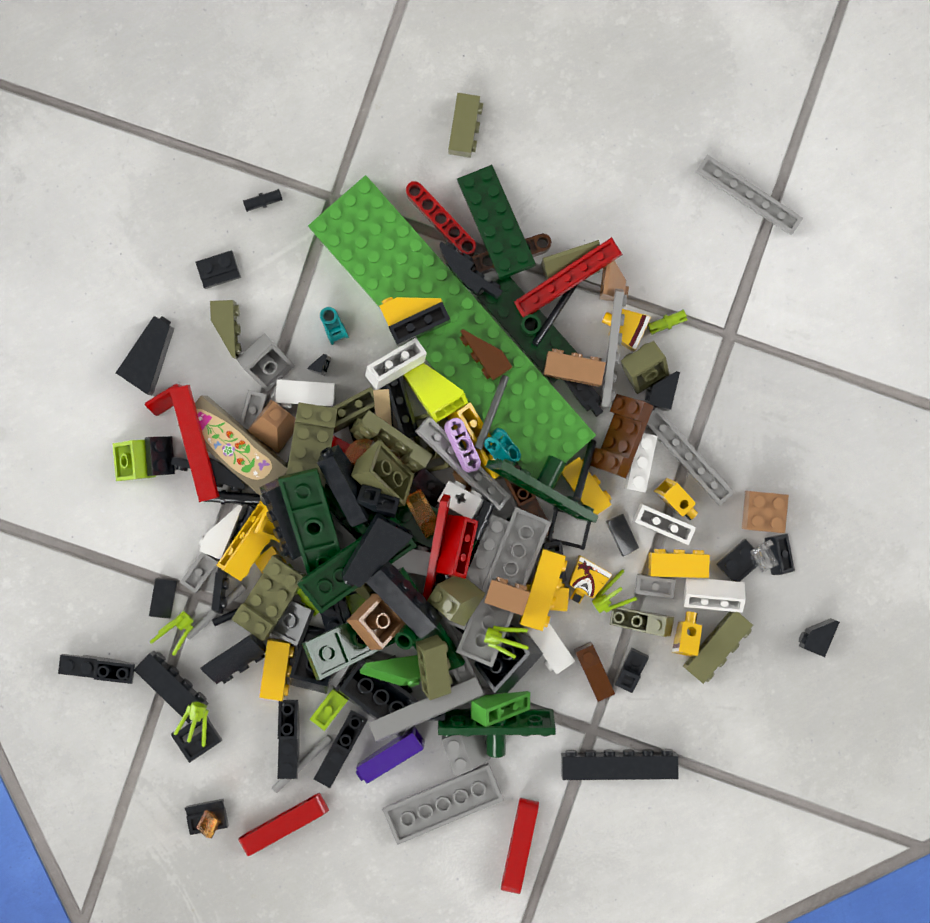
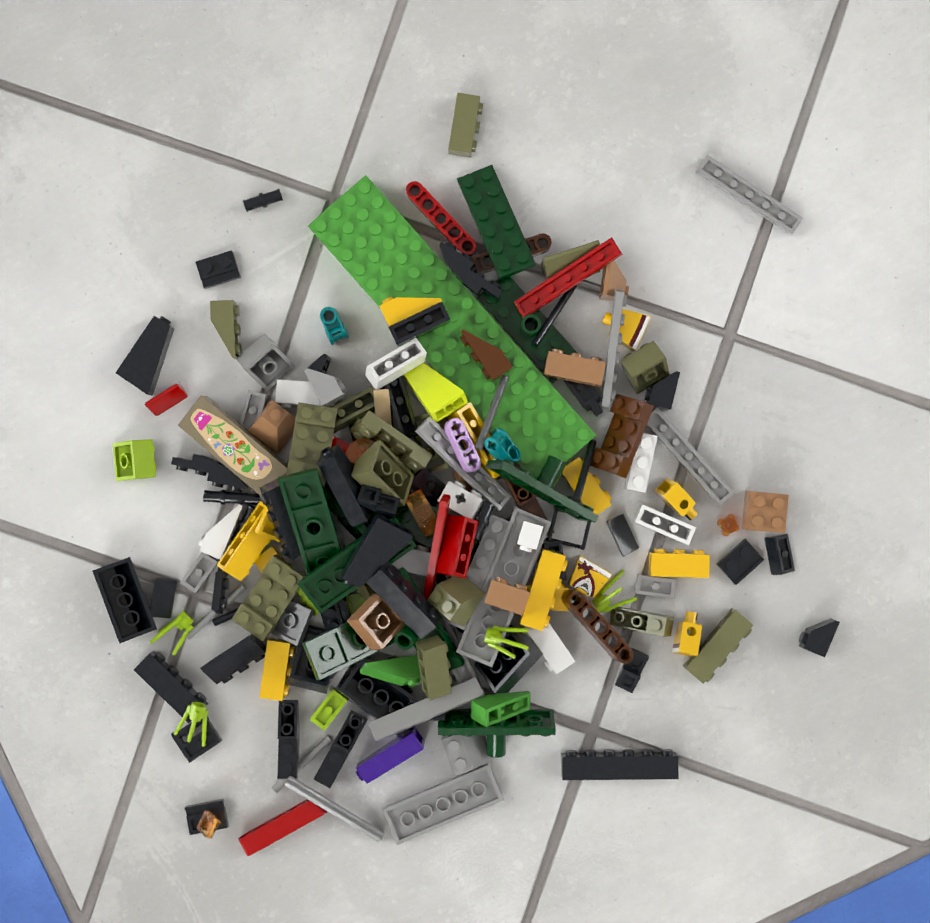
black slope [58,654,135,684] -> none
black plate [145,436,175,476] -> none
red tile [170,385,219,502] -> none
red beam [501,798,539,894] -> none
reddish brown slope [574,642,615,702] -> none
lime pin [648,309,688,335] -> none
white brick [684,577,746,613] -> none
clear tile [750,539,779,572] -> none
none -> black slope [92,557,157,644]
none -> light grey axle [284,776,384,842]
none -> light grey slope [304,368,348,407]
none -> white brick [517,521,543,552]
none -> reddish brown beam [561,589,634,664]
none -> clear orange plate [717,514,740,536]

